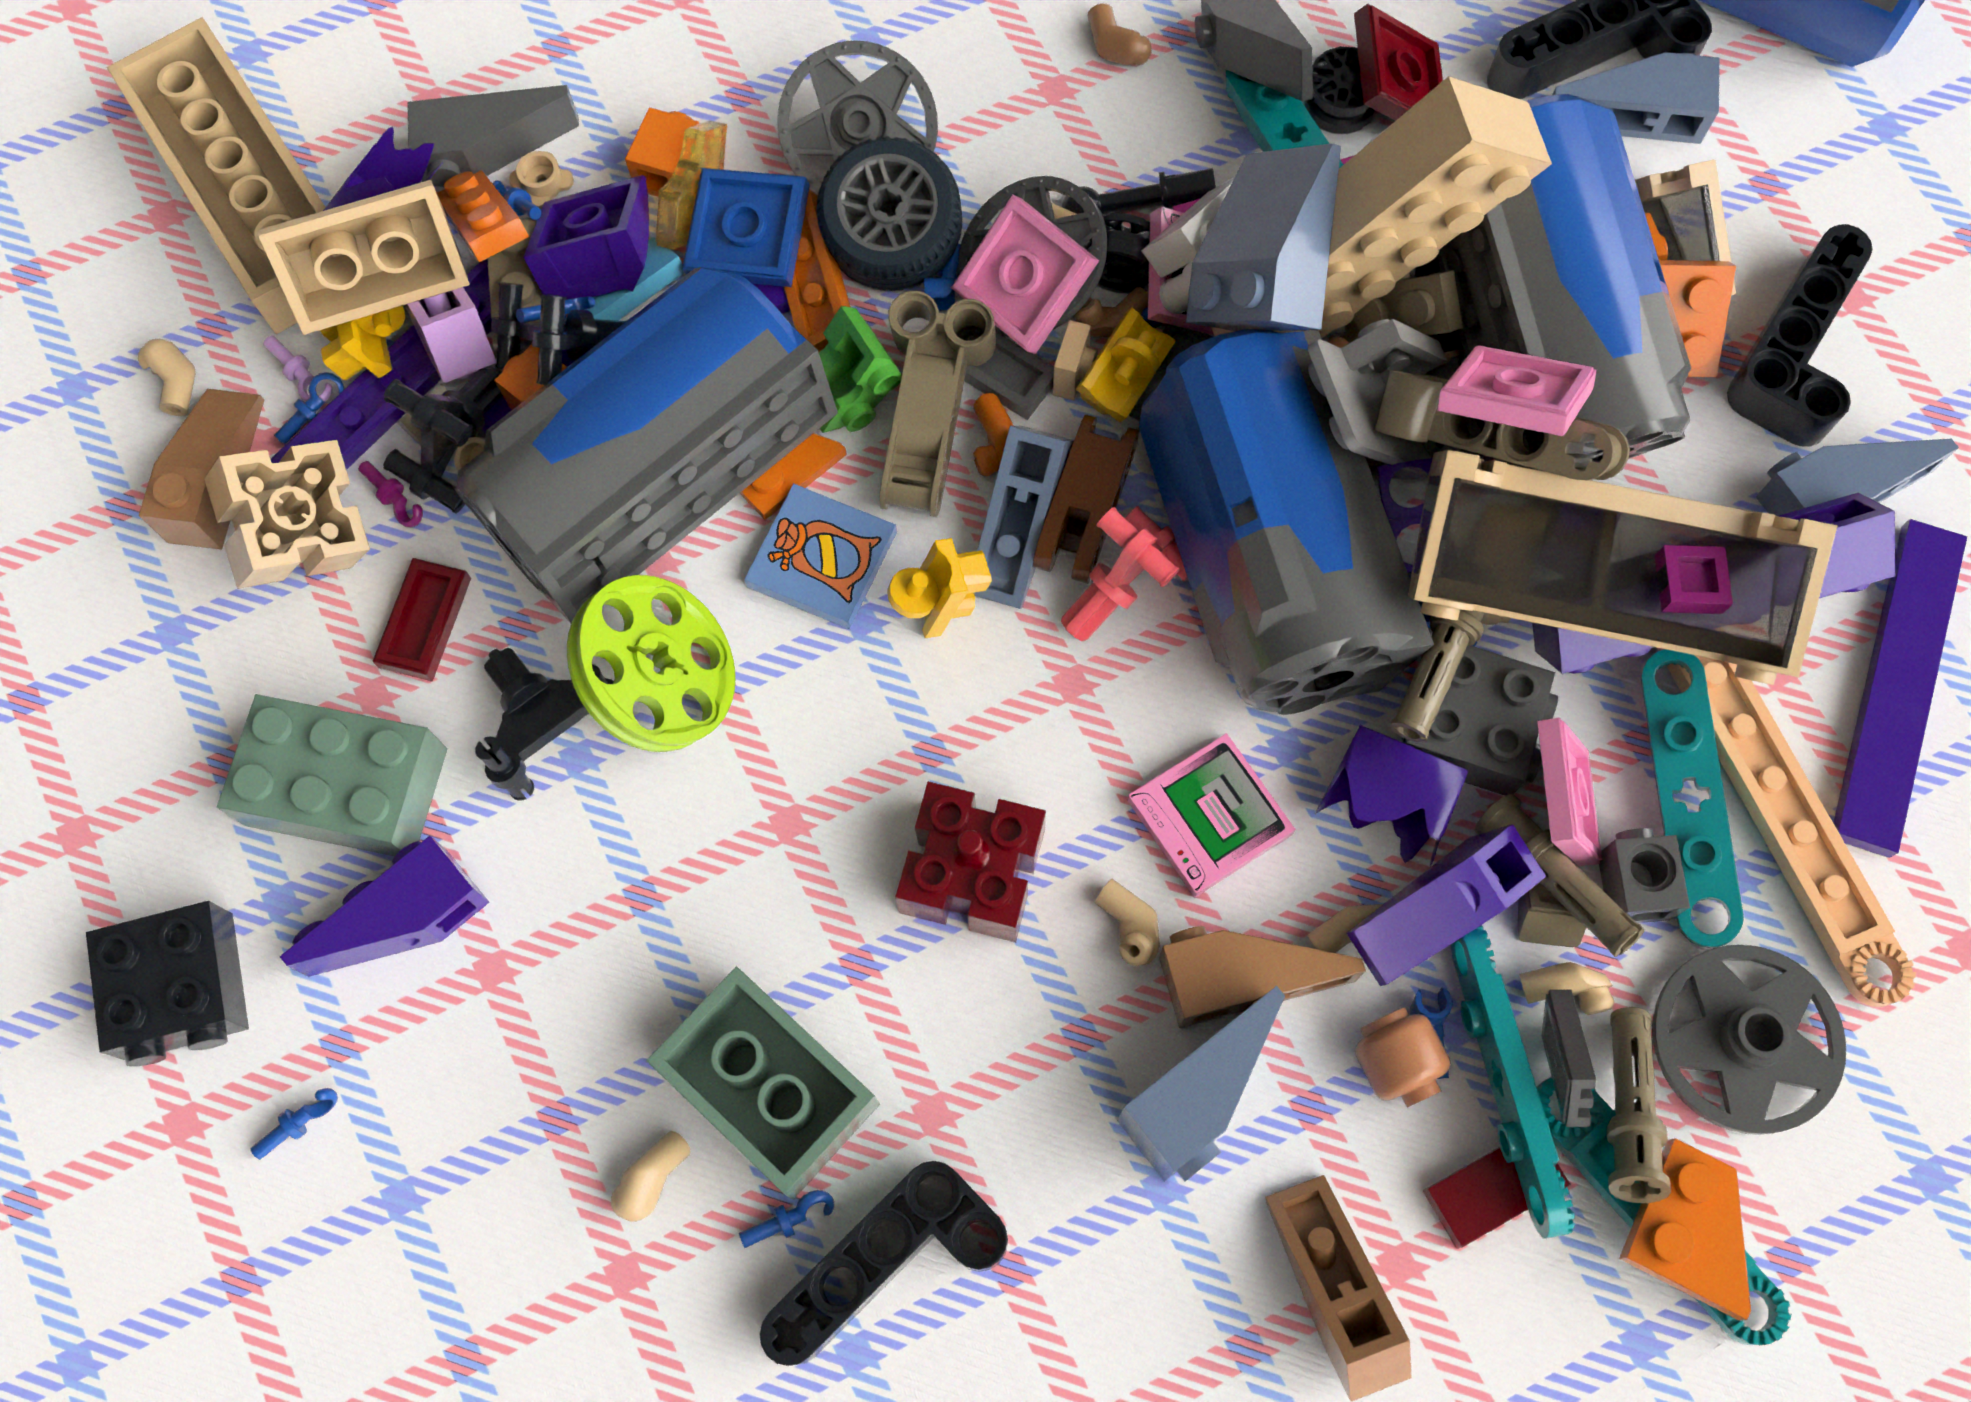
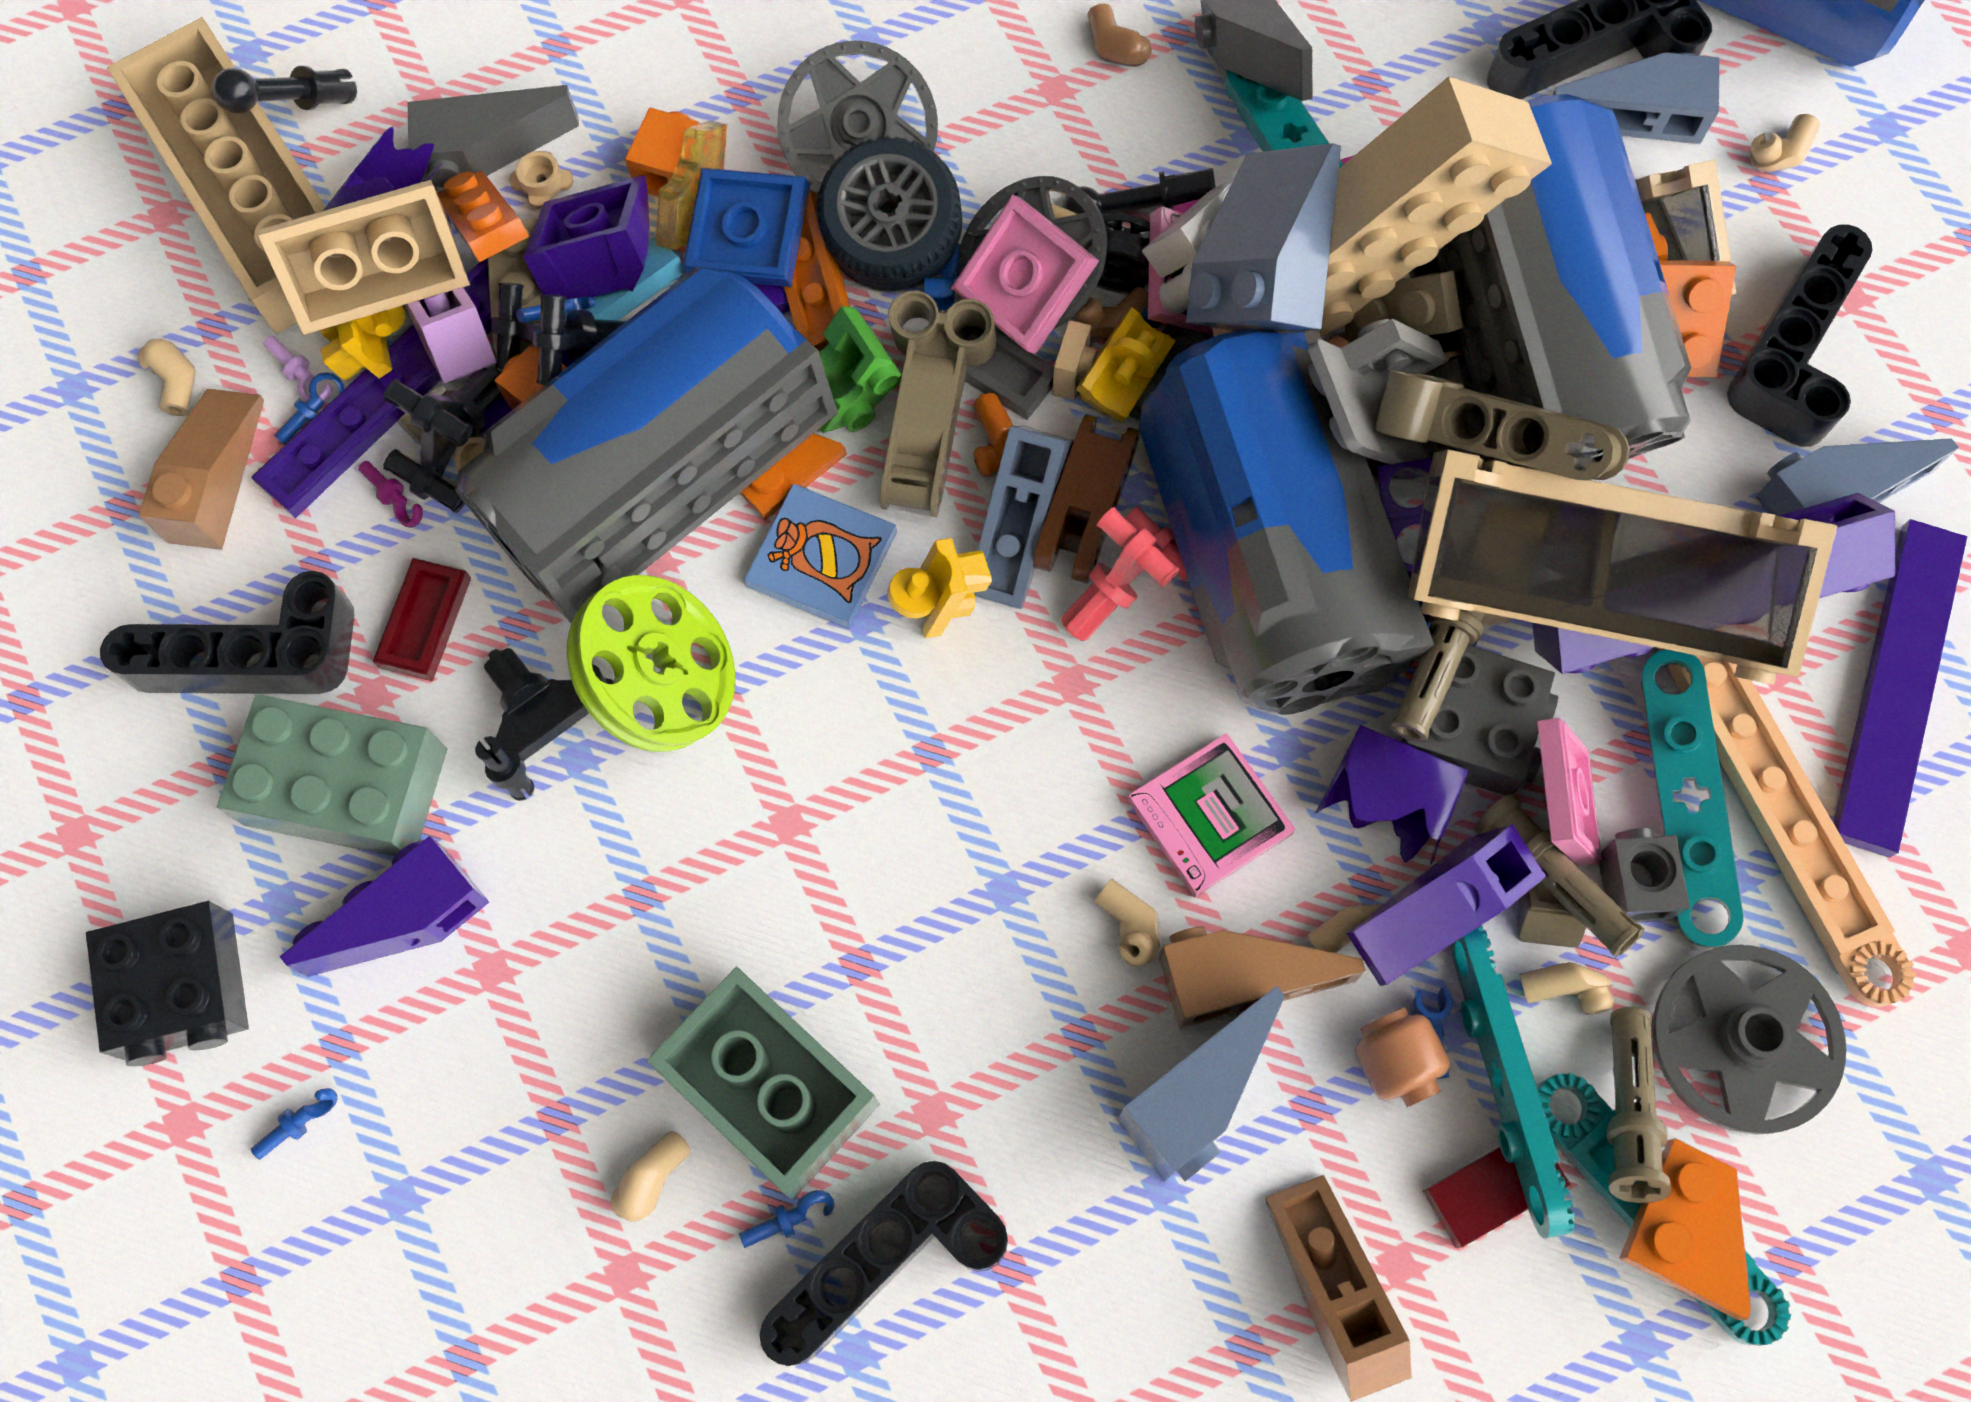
tan brick [204,440,370,589] -> none
blue hand [493,180,542,220] -> none
dark red brick [895,781,1046,943] -> none
black wheel [1304,46,1376,134] -> none
dark red tile [1354,4,1443,121] -> none
bright pink tile [1437,345,1597,436] -> none
dark grey tile [1541,989,1596,1127] -> none
magenta plate [1654,545,1733,614] -> none
none -> black beam [100,571,354,694]
none -> black pin [212,66,357,114]
none -> tan arm [1750,114,1820,172]

